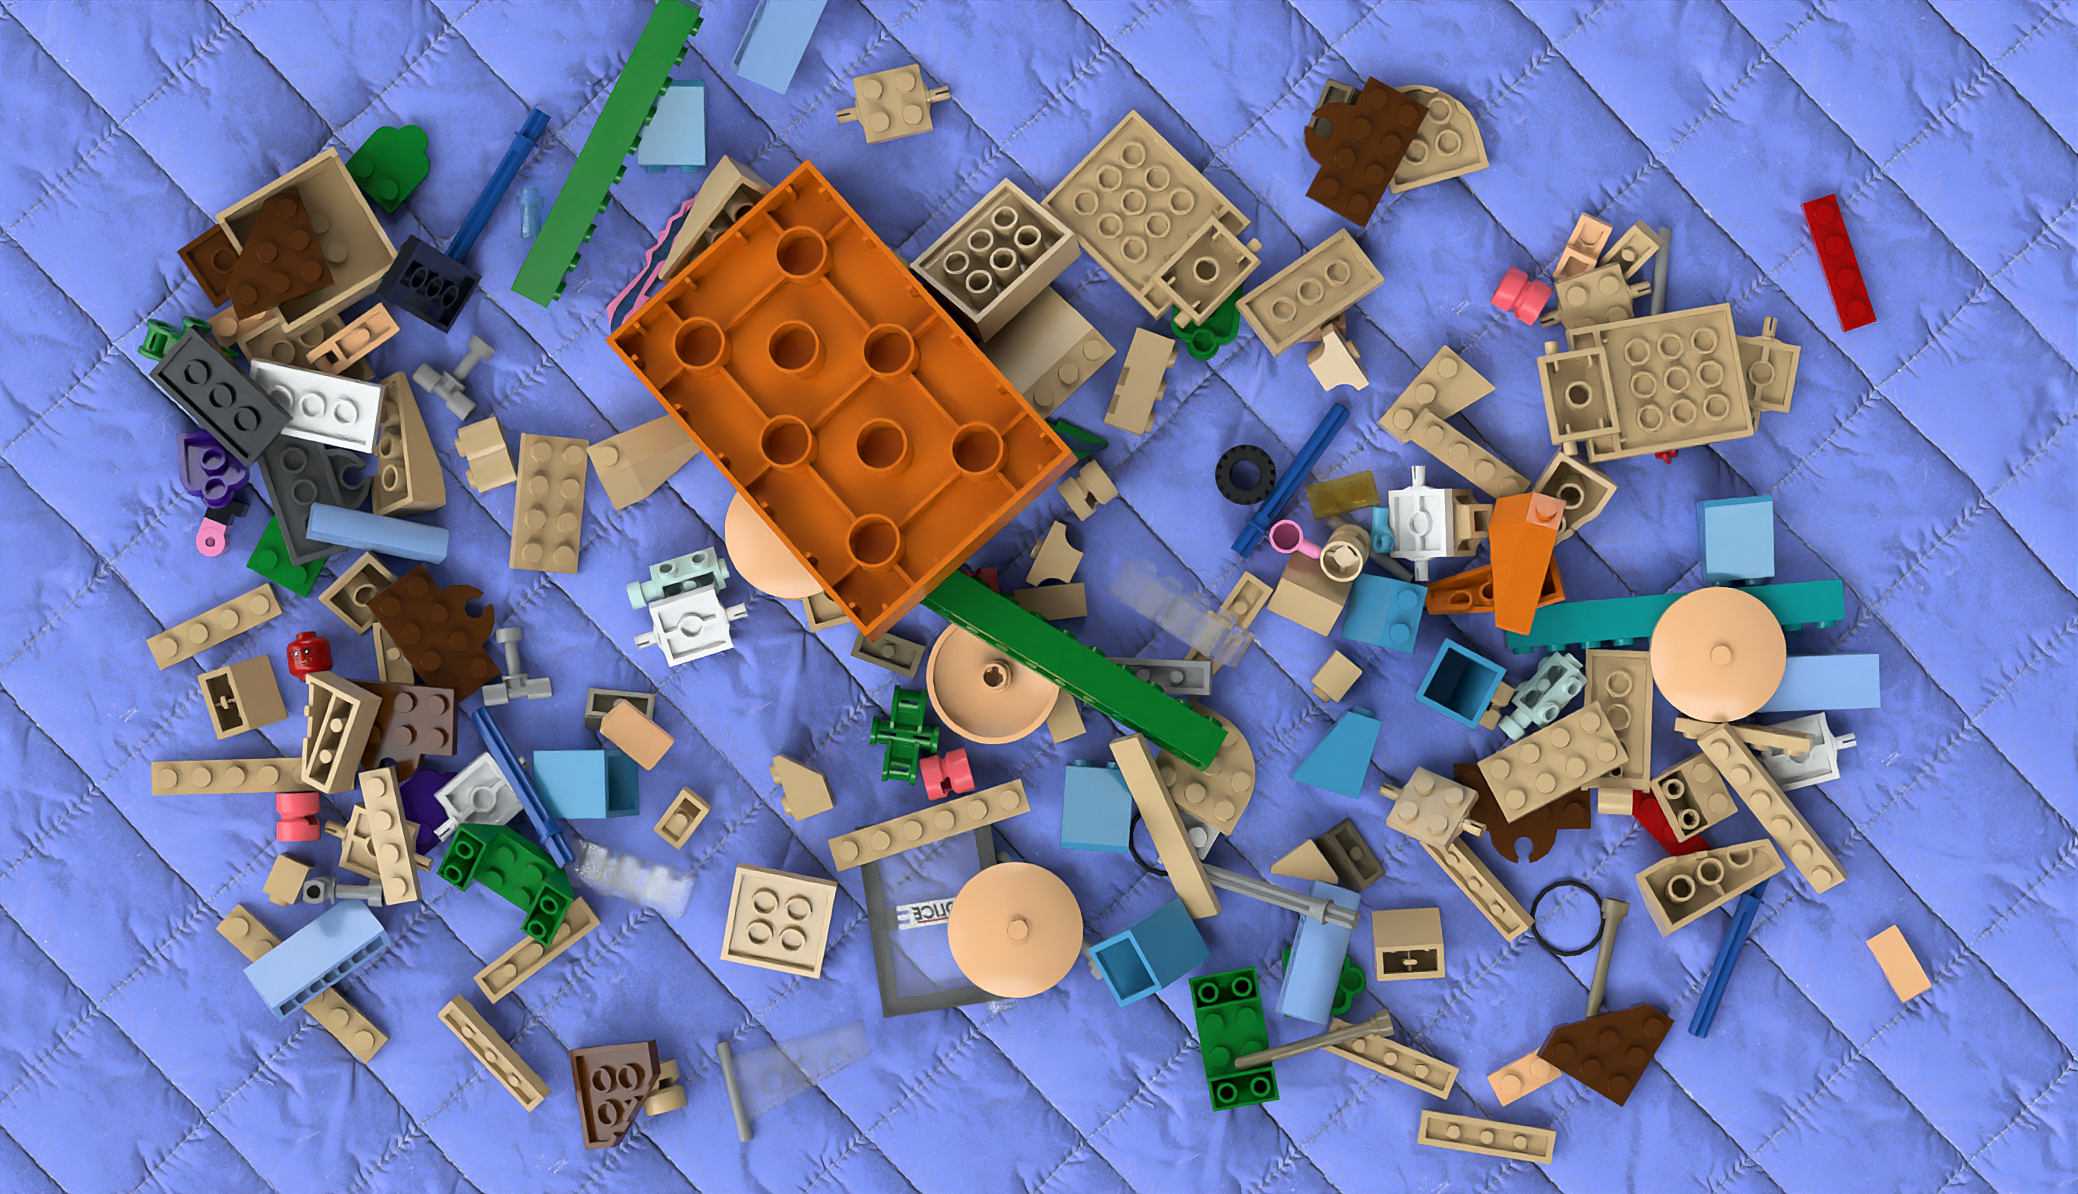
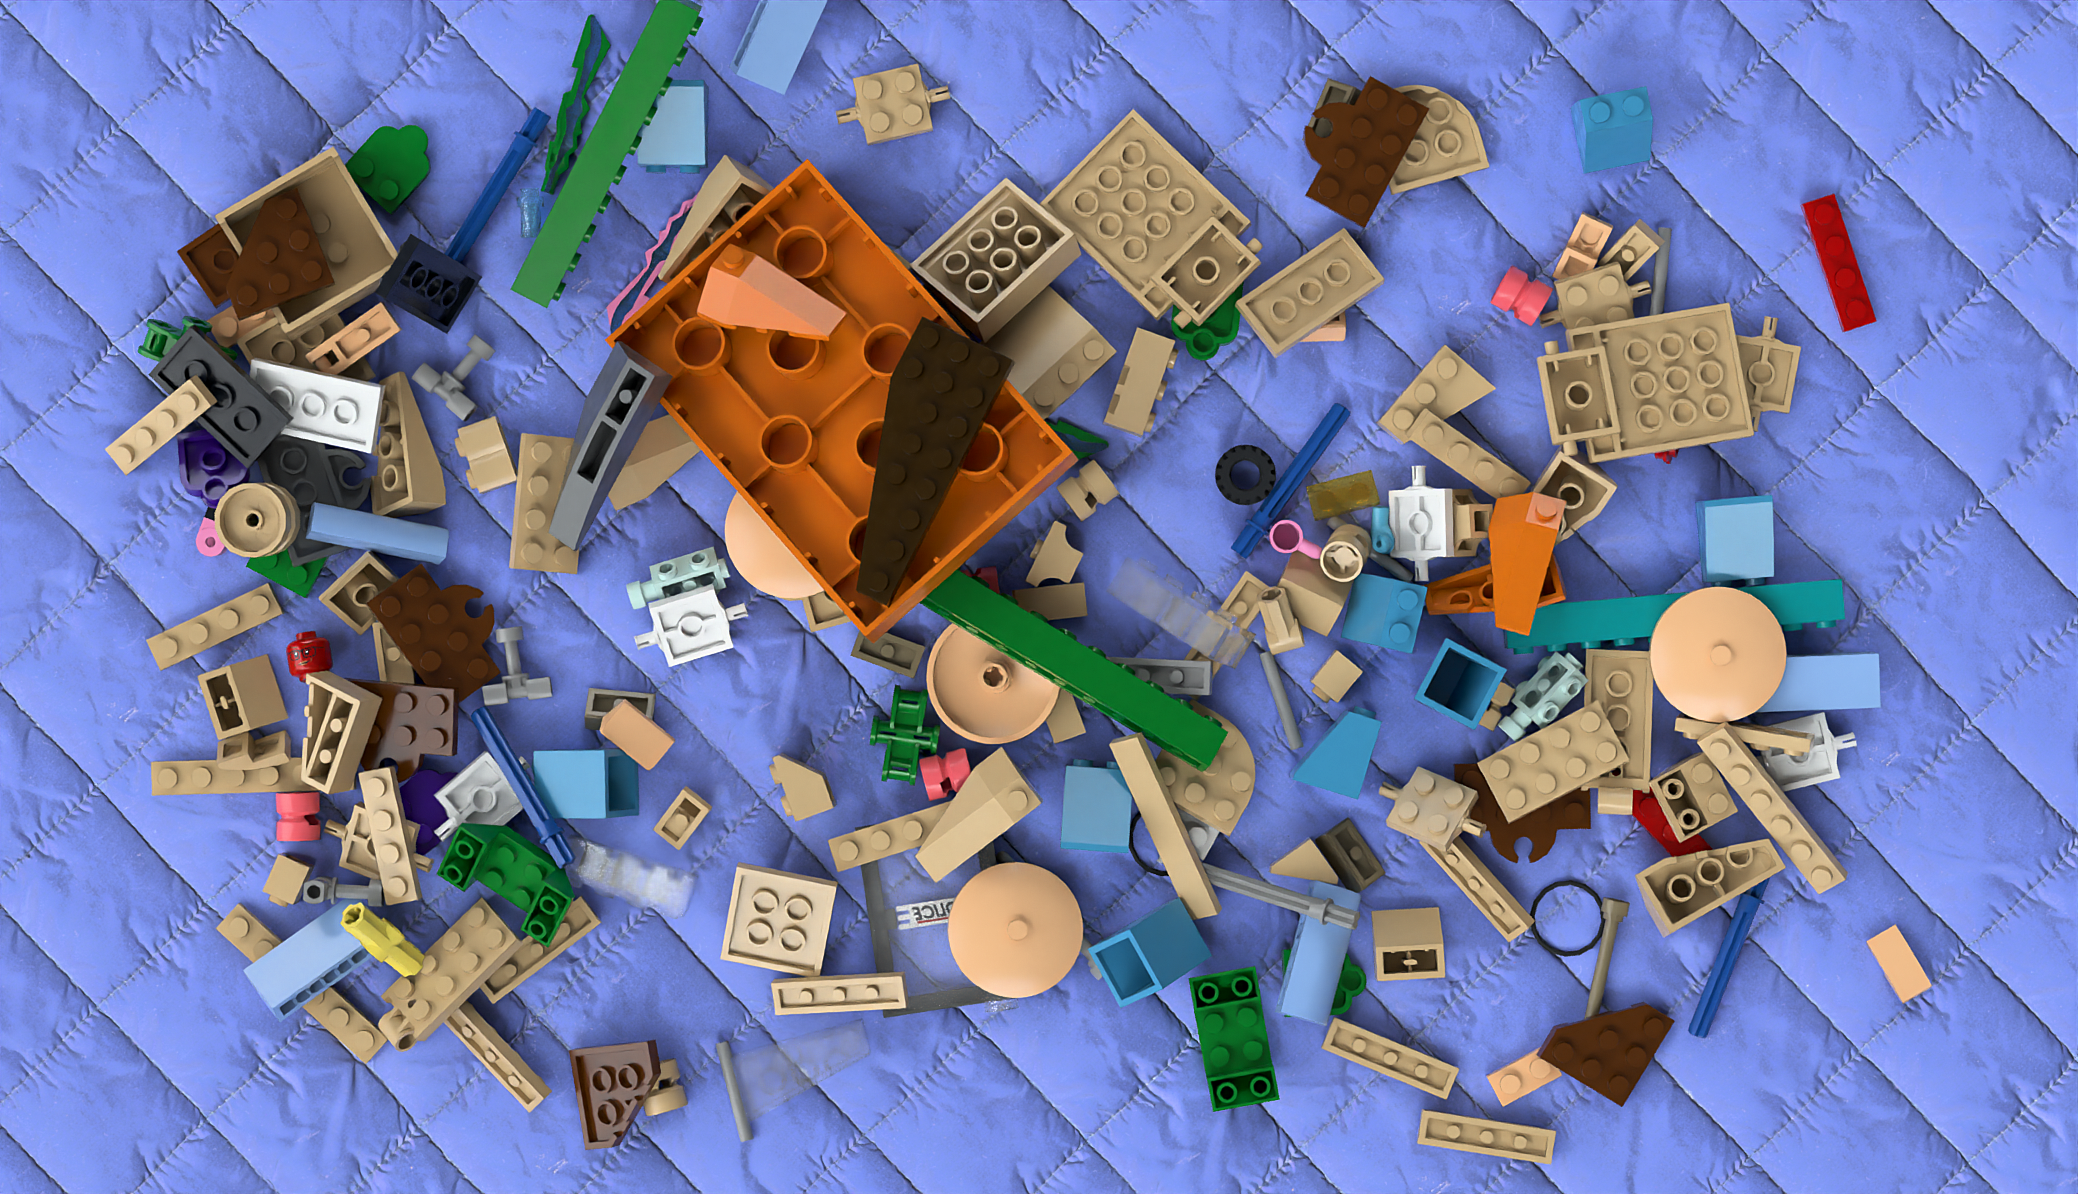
dark tan piece [1234,1008,1395,1071] -> none
tan brick [1306,320,1370,392] -> none
none -> tan plate [105,375,218,475]
none -> tan wheel [215,482,300,557]
none -> tan slope [217,730,291,770]
none -> light yellow piece [340,902,425,977]
none -> tan hinge [378,897,523,1052]
none -> green sword [541,14,611,195]
none -> dark grey wedge [548,341,673,551]
none -> orange wedge [697,243,848,341]
none -> tan plate [771,972,909,1015]
none -> dark brown wing [856,316,1015,607]
none -> tan wedge [915,746,1043,883]
none -> tan piece [1257,586,1305,655]
none -> light grey bar [1259,651,1304,750]
none -> dark azure slope [1570,86,1653,174]

